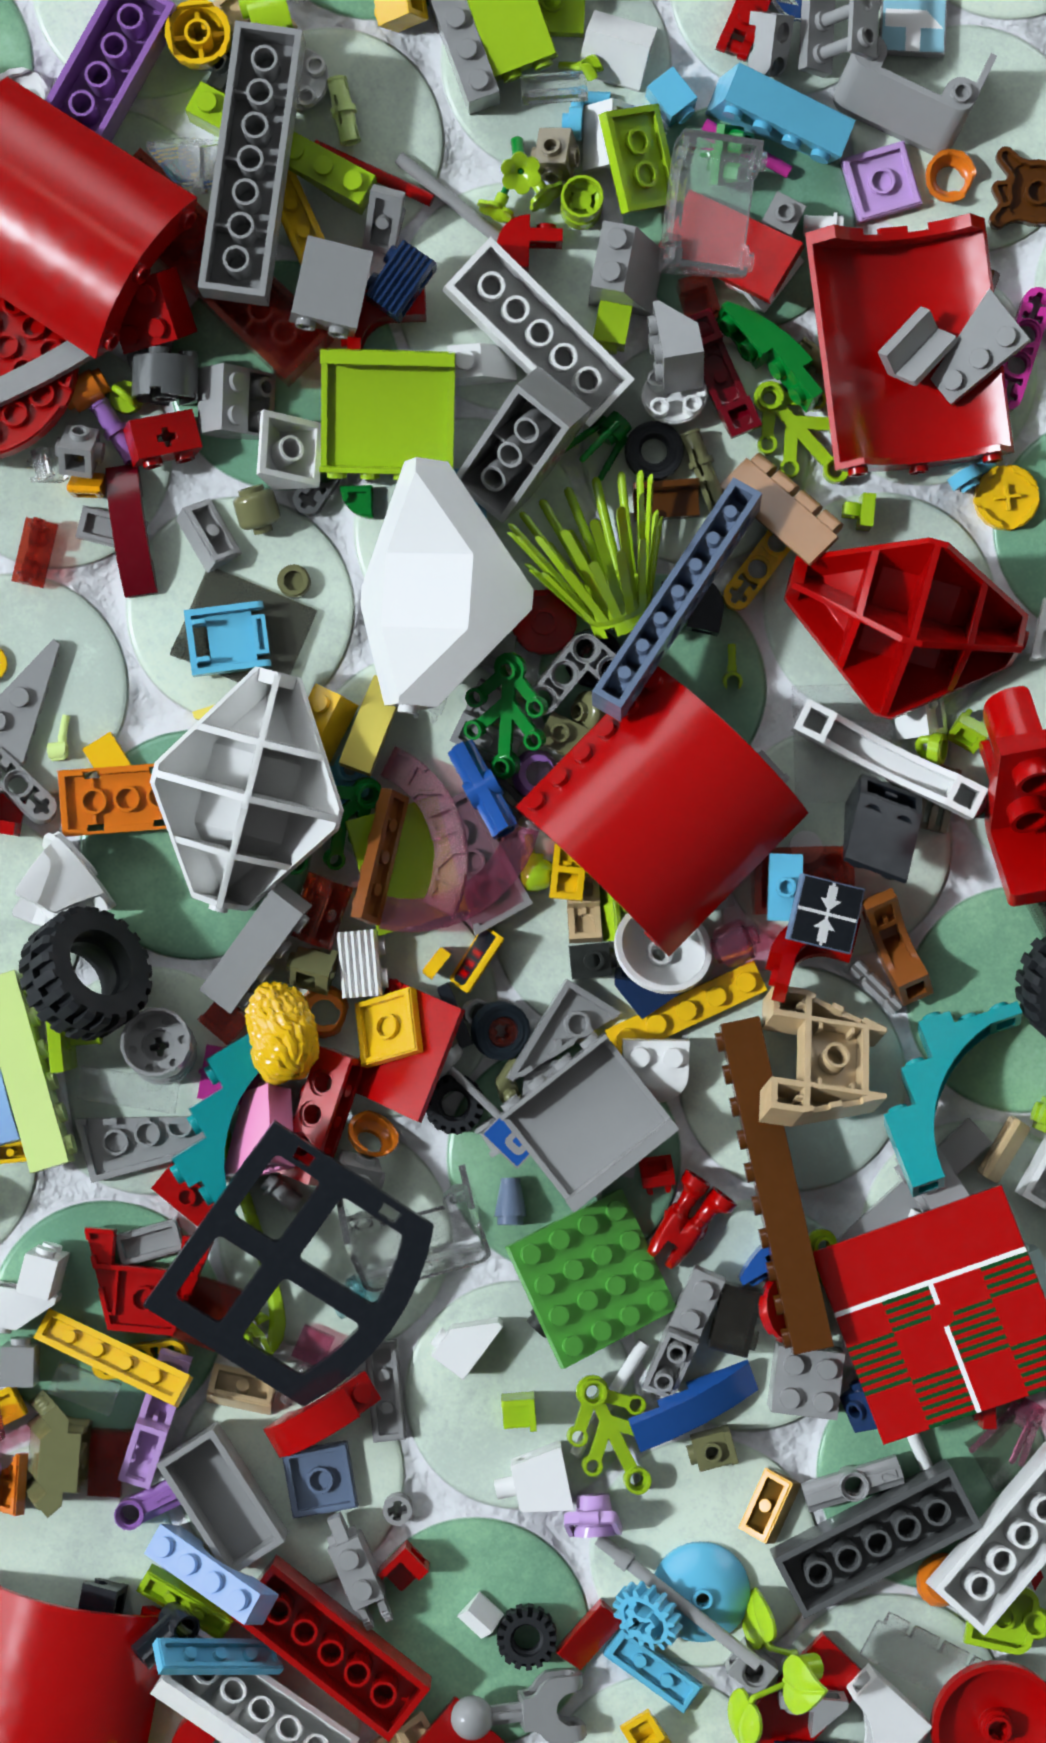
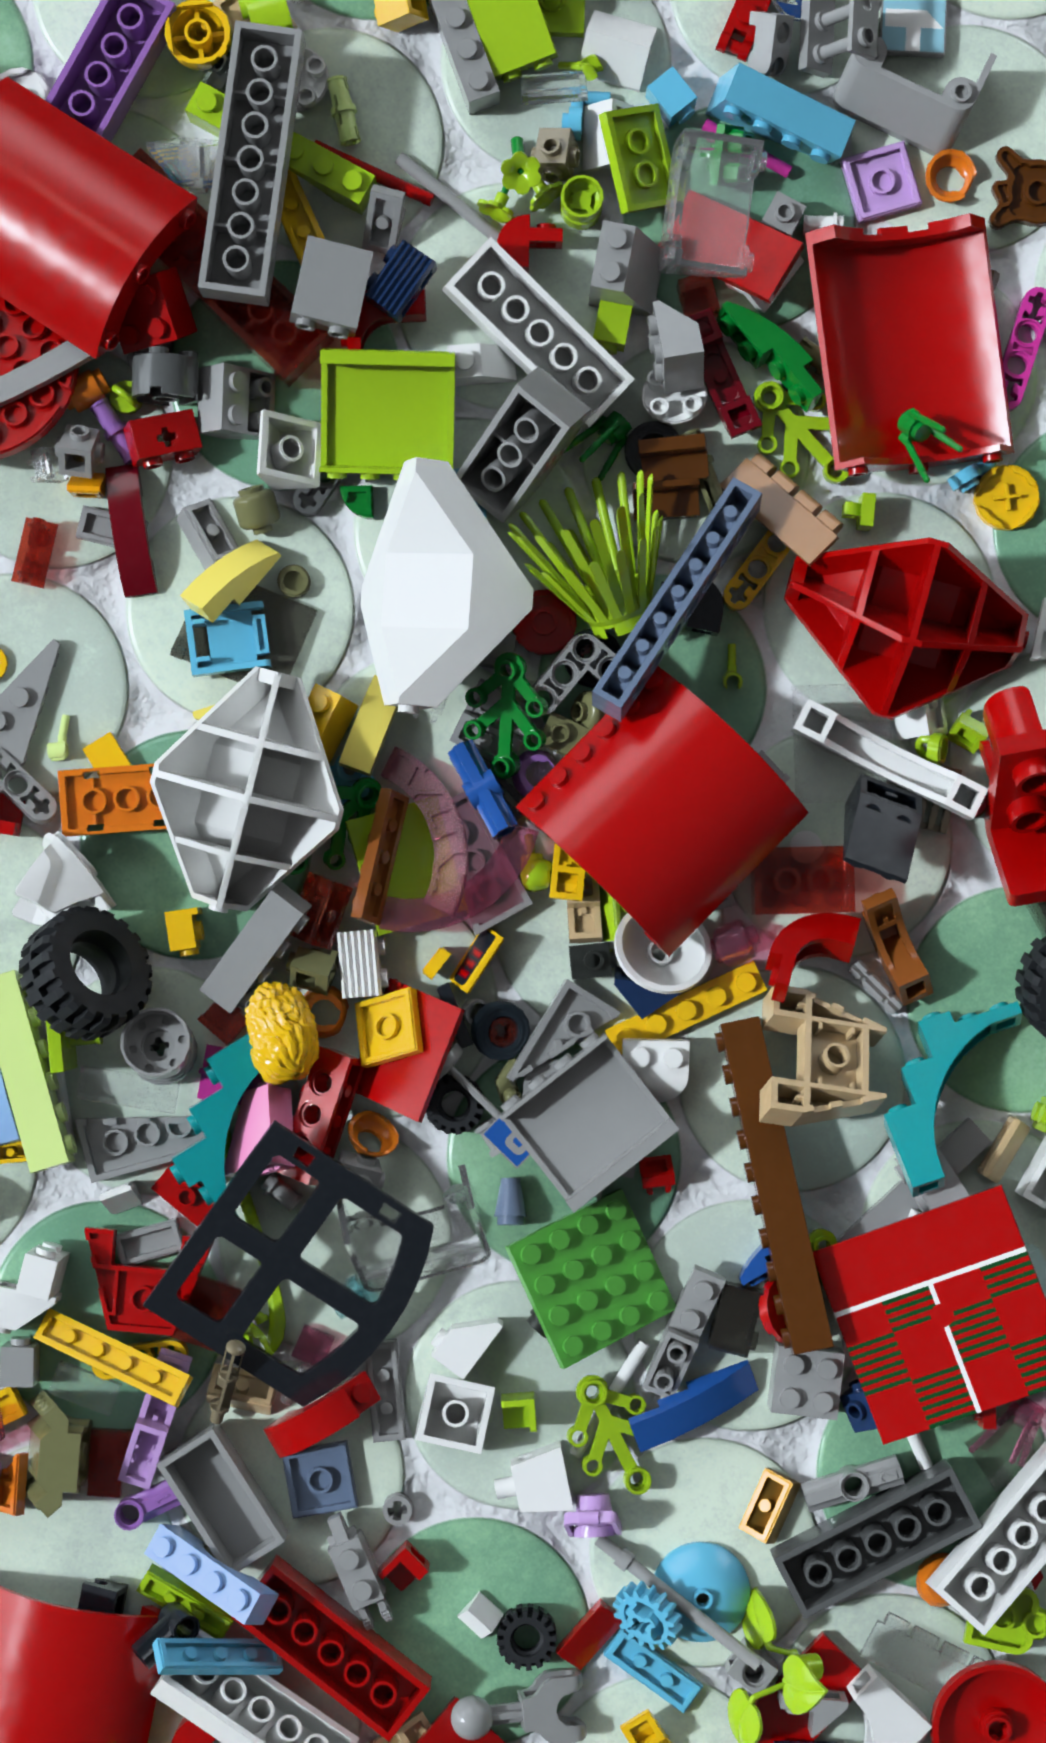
red piece [647,1169,737,1270] -> none
olive brick [686,1424,739,1472] -> none
medium azure plate [767,853,803,921] -> none
black tile [785,873,865,954] -> none
light grey panel [878,306,958,386] -> none
light grey wing [931,288,1032,406] -> none
none -> white slope [99,1181,142,1214]
none -> yellow brick [164,907,205,957]
none -> light yellow slope [180,540,281,623]
none -> dark tan piece [210,1339,246,1424]
none -> white slope [414,1373,495,1454]
none -> reddish brown panel [638,433,709,482]
none -> green plant [897,408,963,483]

